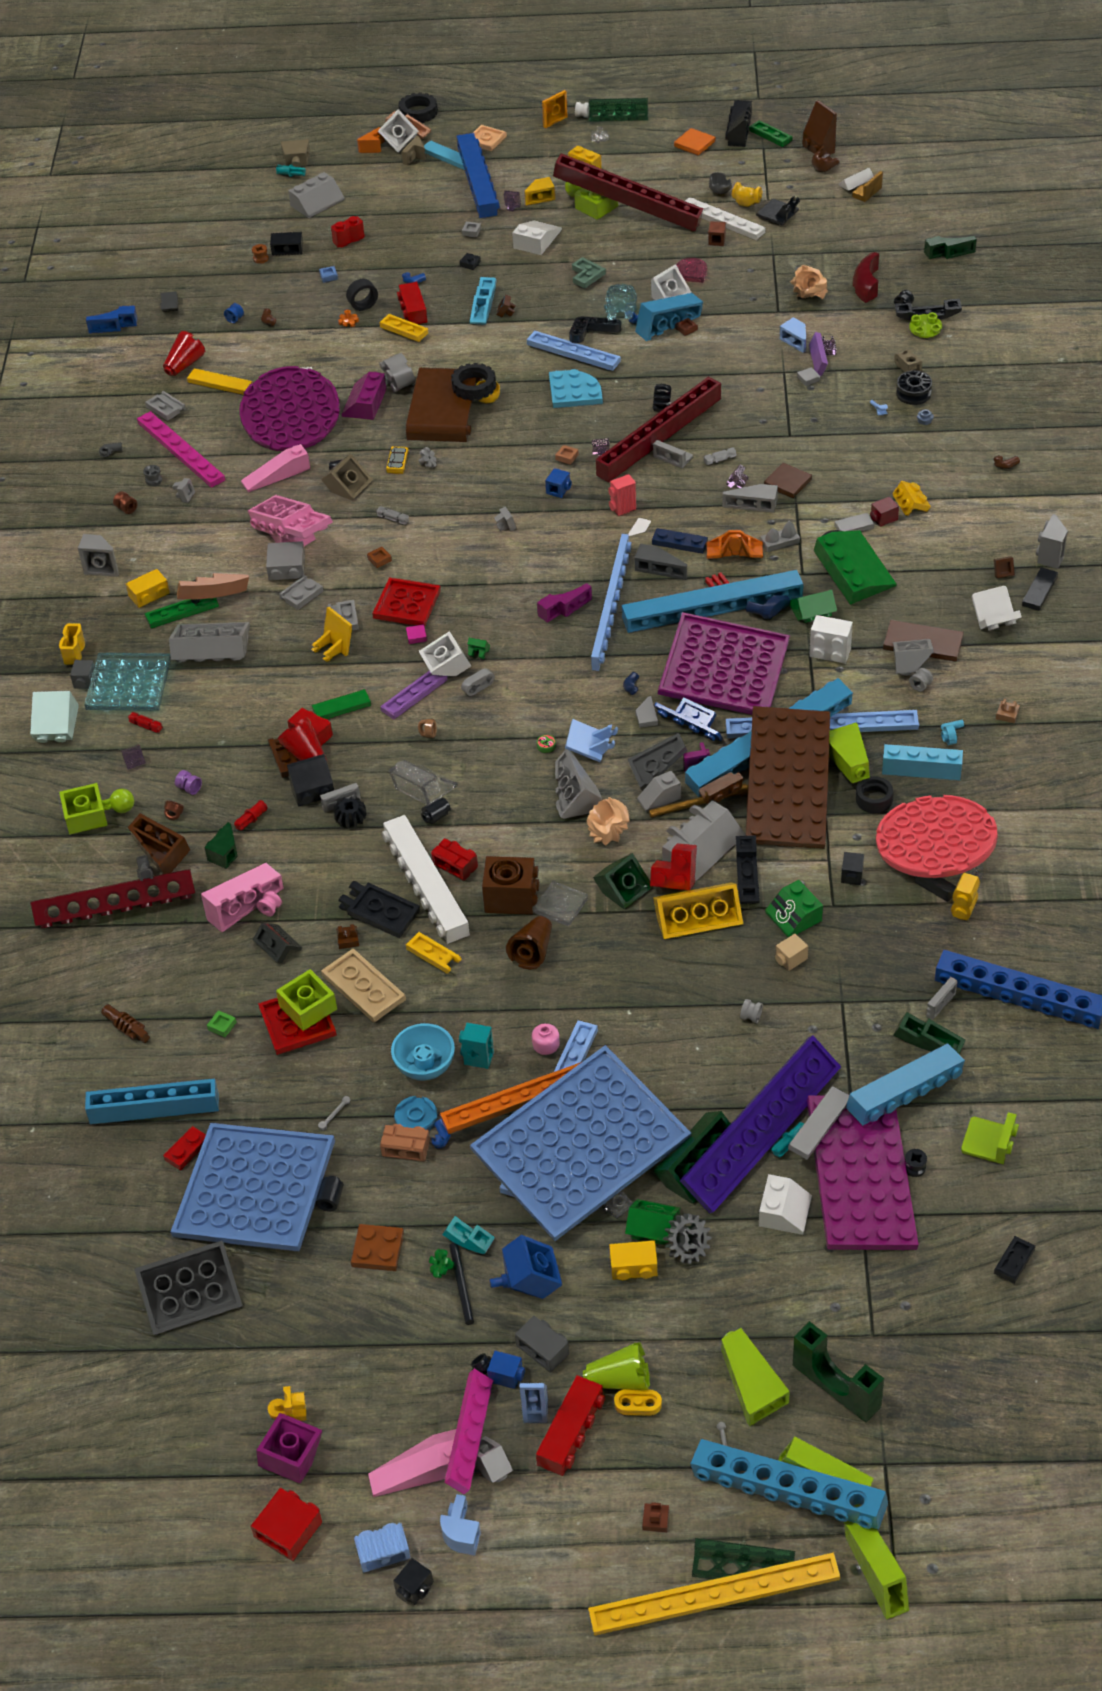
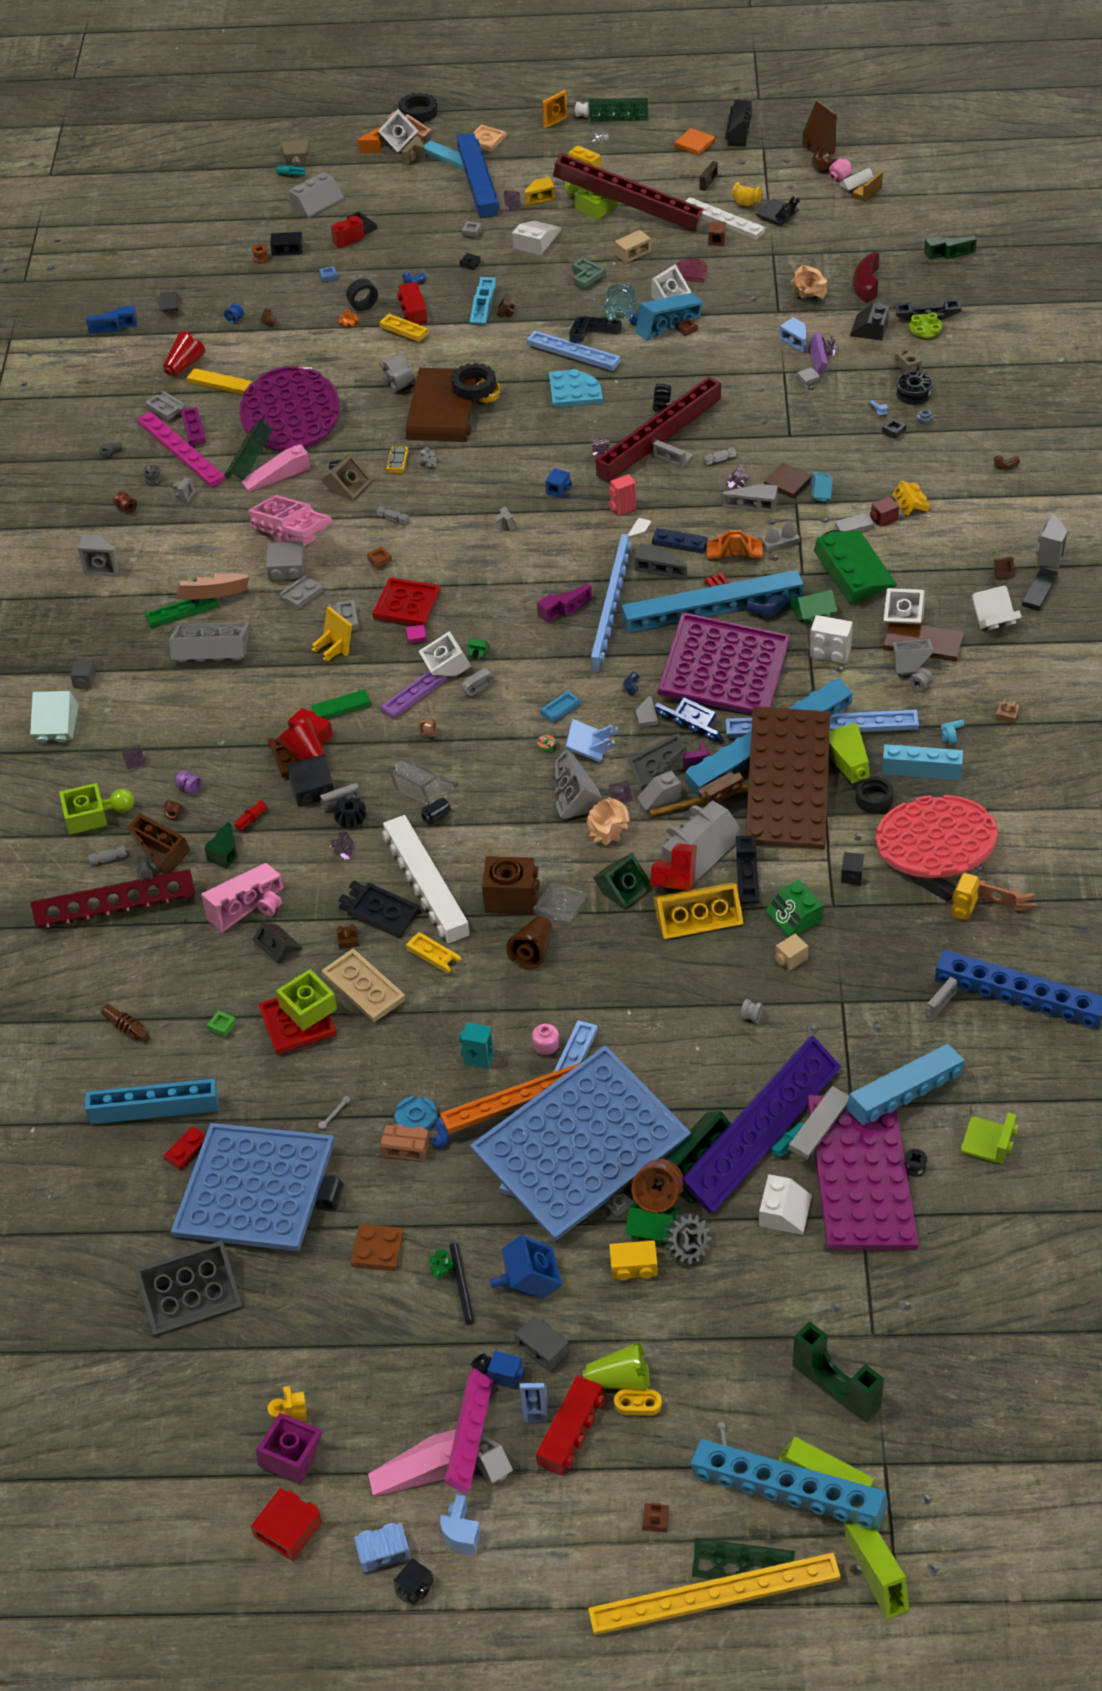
yellow brick [59,623,85,665] -> none
clear light blue plate [84,653,171,711] -> none
yellow brick [126,569,170,608] -> none
red axle [128,712,163,733] -> none
magenta slope [341,372,387,420] -> none
medium azure piece [391,1023,455,1081] -> none
red brick [431,838,478,881] -> none
teal slope [442,1216,495,1254] -> none
nougat plate [555,445,579,465] -> none
dark grey hair [709,172,732,194] -> none
lime slope [721,1328,790,1426] -> none
green tile [749,120,793,147] -> none
dark green slope [893,1012,966,1054] -> none
black wheel [894,290,914,305] -> none
black plate [994,1236,1036,1284] -> none
none -> light grey axle [88,846,127,866]
none -> magenta plate [181,407,206,446]
none -> clear green fence [224,419,274,481]
none -> tile [329,831,355,860]
none -> black tile [346,211,377,235]
none -> dark azure tile [540,691,581,724]
none -> tile [608,781,633,803]
none -> tan brick [614,230,651,263]
none -> dark orange wheel [631,1159,684,1213]
none -> dark brown tile [700,161,718,191]
none -> medium azure slope [811,472,833,501]
none -> bright pink head [829,158,852,181]
none -> black slope [850,303,890,341]
none -> black plate [882,418,906,439]
none -> white slope [884,588,925,624]
none -> nougat piece [977,880,1037,911]

